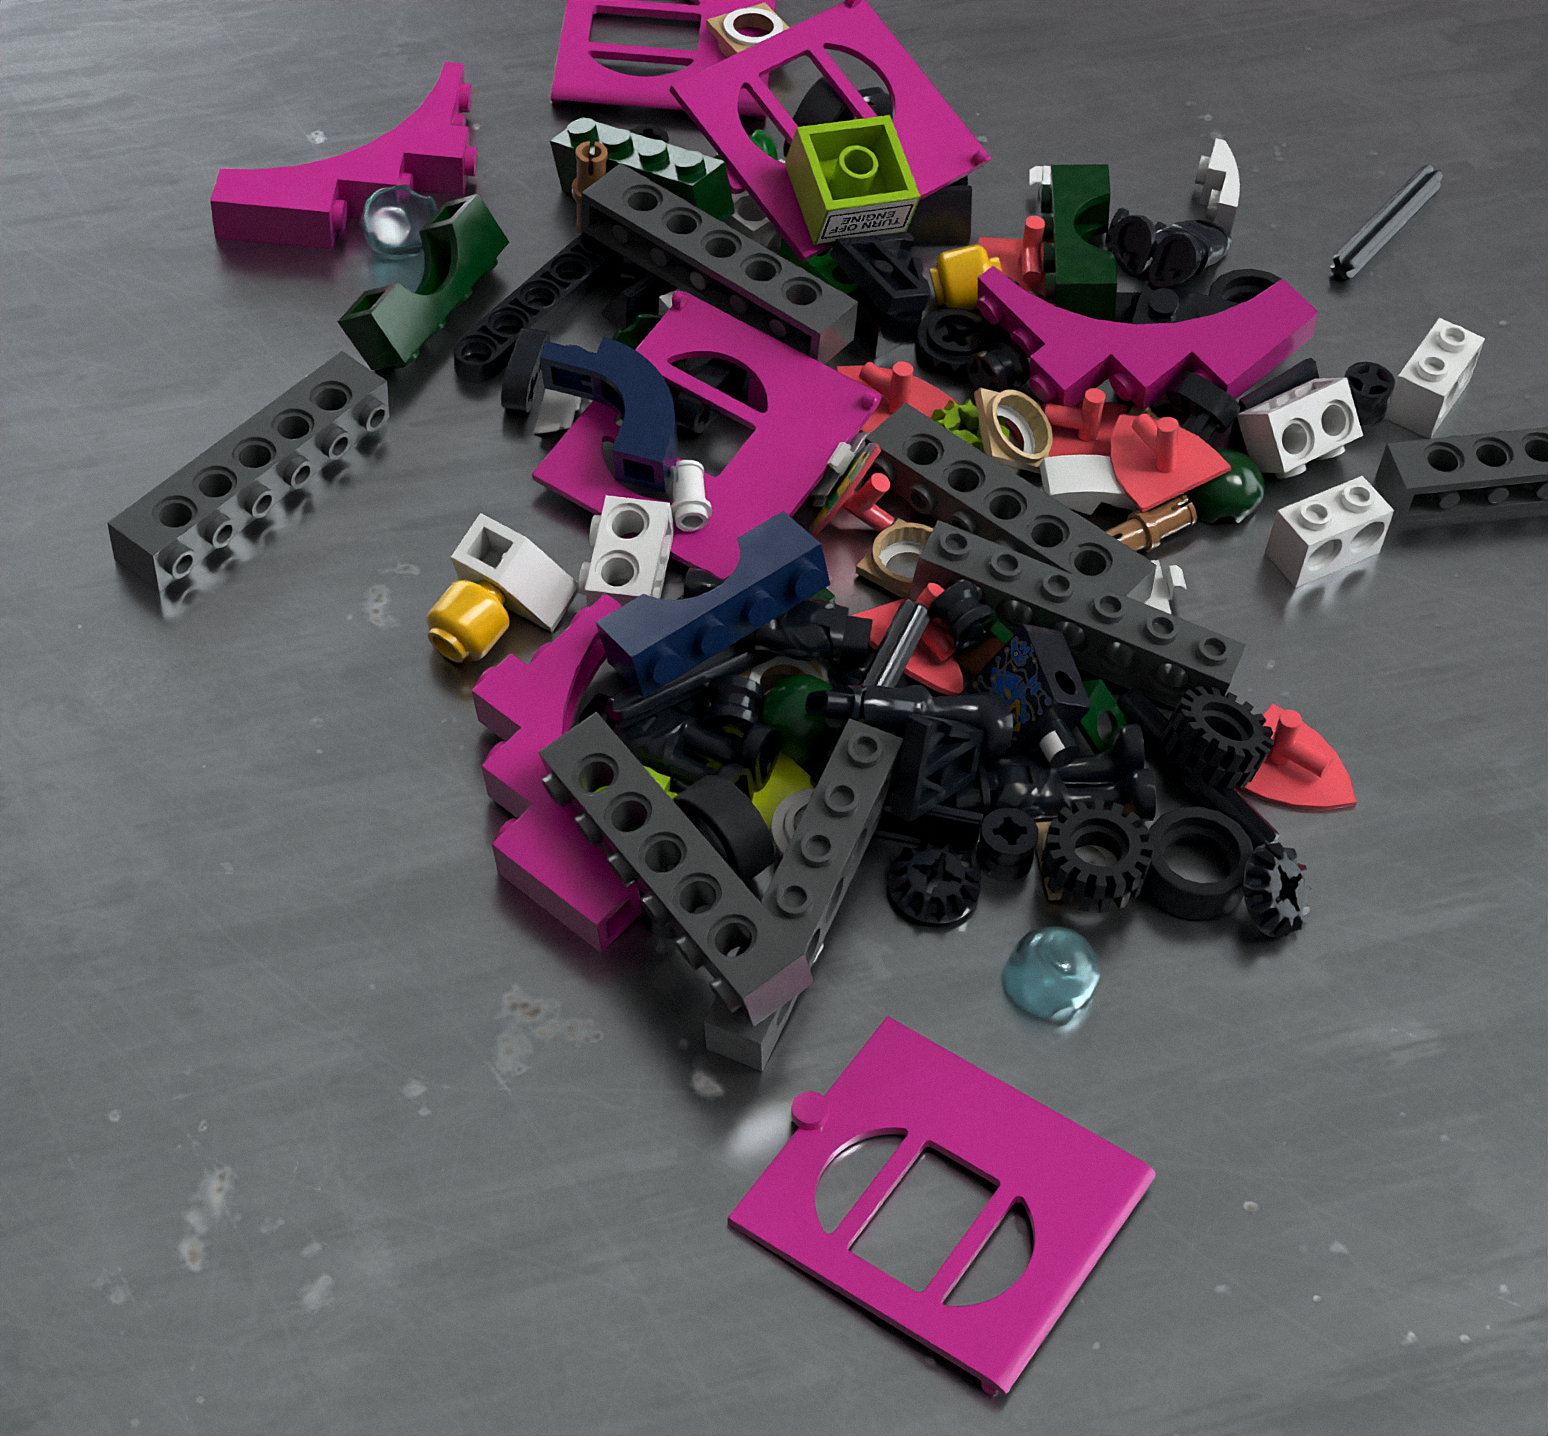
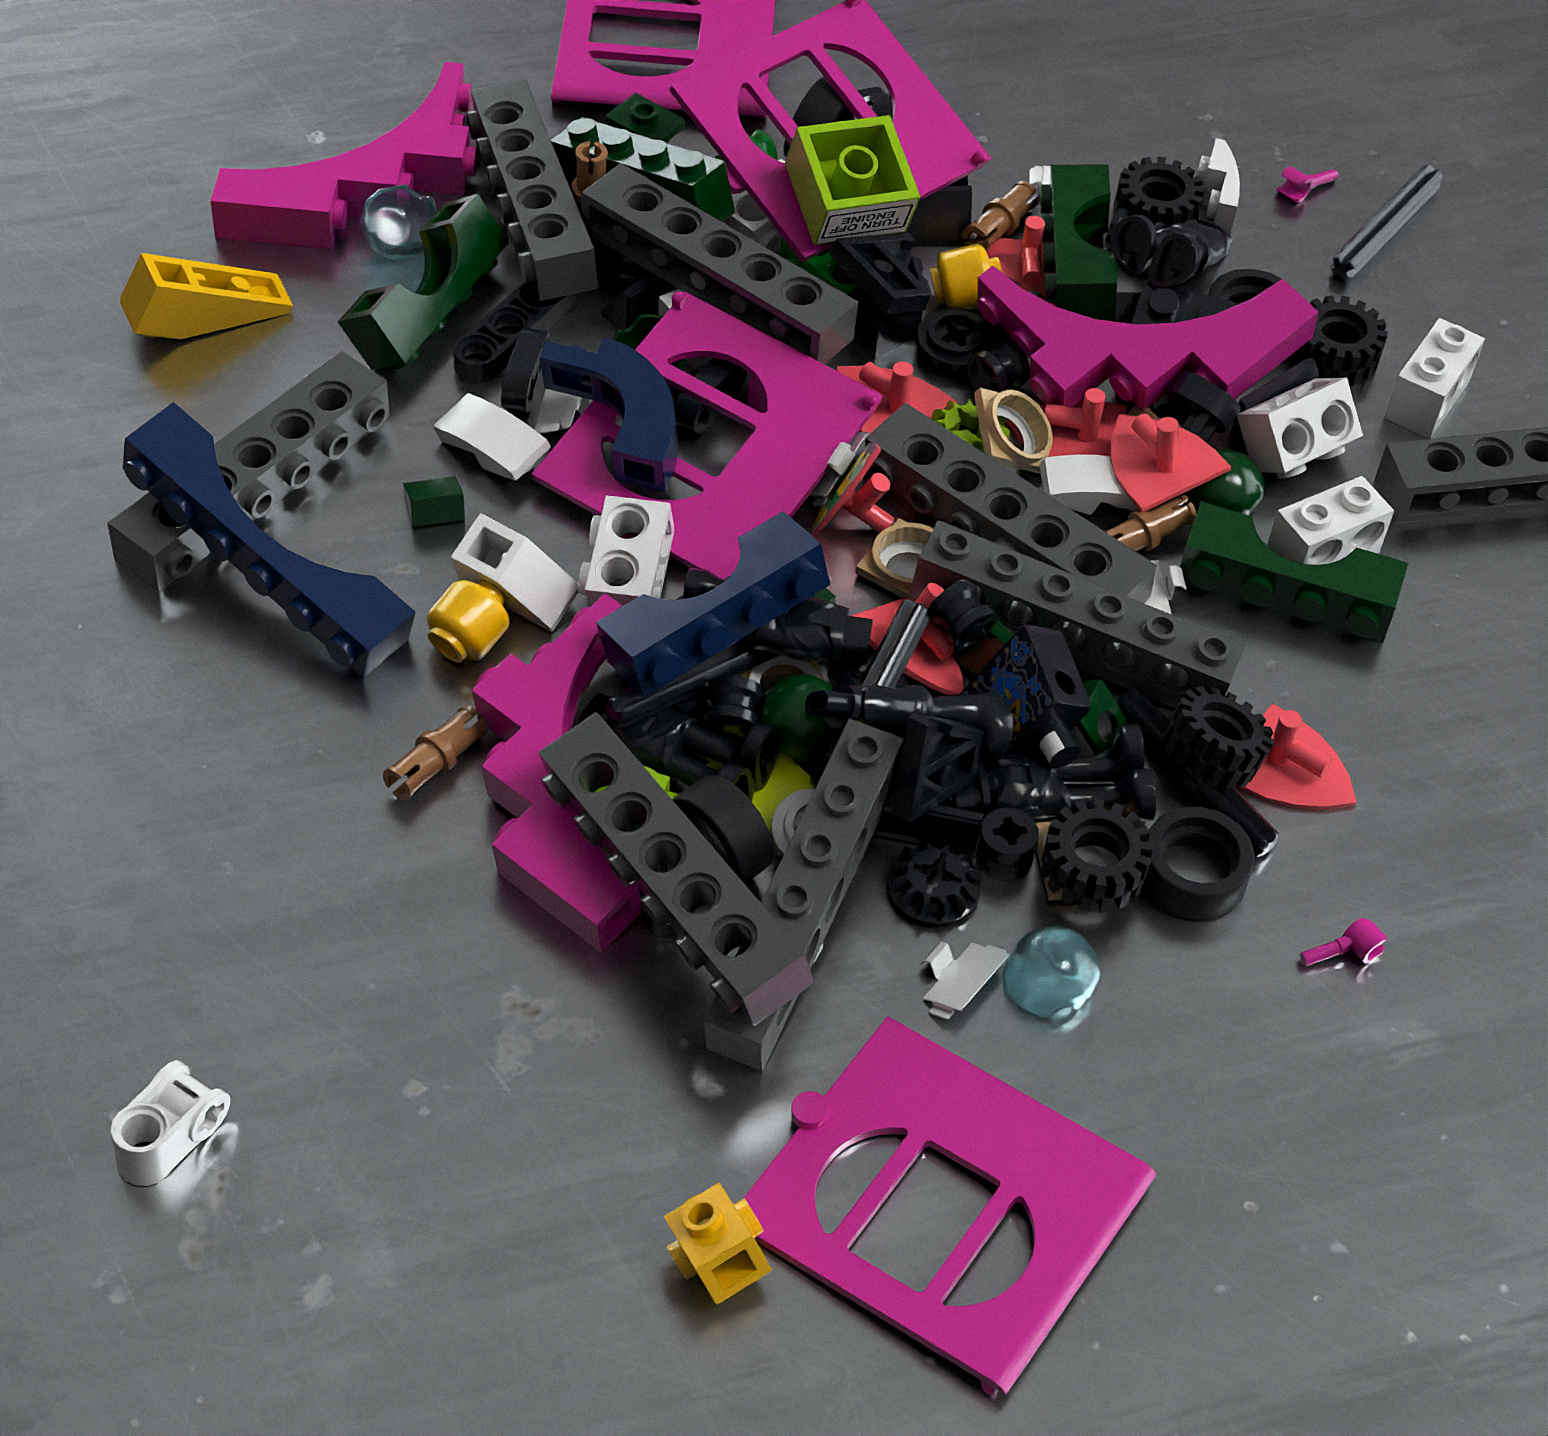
white pin [669,460,712,532] -> none
piece [706,2,790,57] -> none
black gear [1243,842,1312,937] -> none
black wheel [1344,362,1395,426] -> none
none -> white piece [111,1060,231,1186]
none -> yellow slope [119,253,293,339]
none -> dark blue arch [123,402,416,679]
none -> medium nougat pin [383,705,488,800]
none -> dark green slope [403,476,465,527]
none -> white slope [433,393,551,481]
none -> dark grey brick [466,79,598,301]
none -> dark green bracket [605,93,685,143]
none -> yellow brick [664,1182,772,1305]
none -> white piece [921,941,1010,1019]
none -> medium nougat pin [962,181,1039,251]
none -> black tyre [1113,157,1204,227]
none -> dark green arch [1180,501,1409,643]
none -> dark pink hand [1276,166,1338,203]
none -> black tyre [1291,295,1388,385]
none -> dark pink hand [1300,918,1387,966]

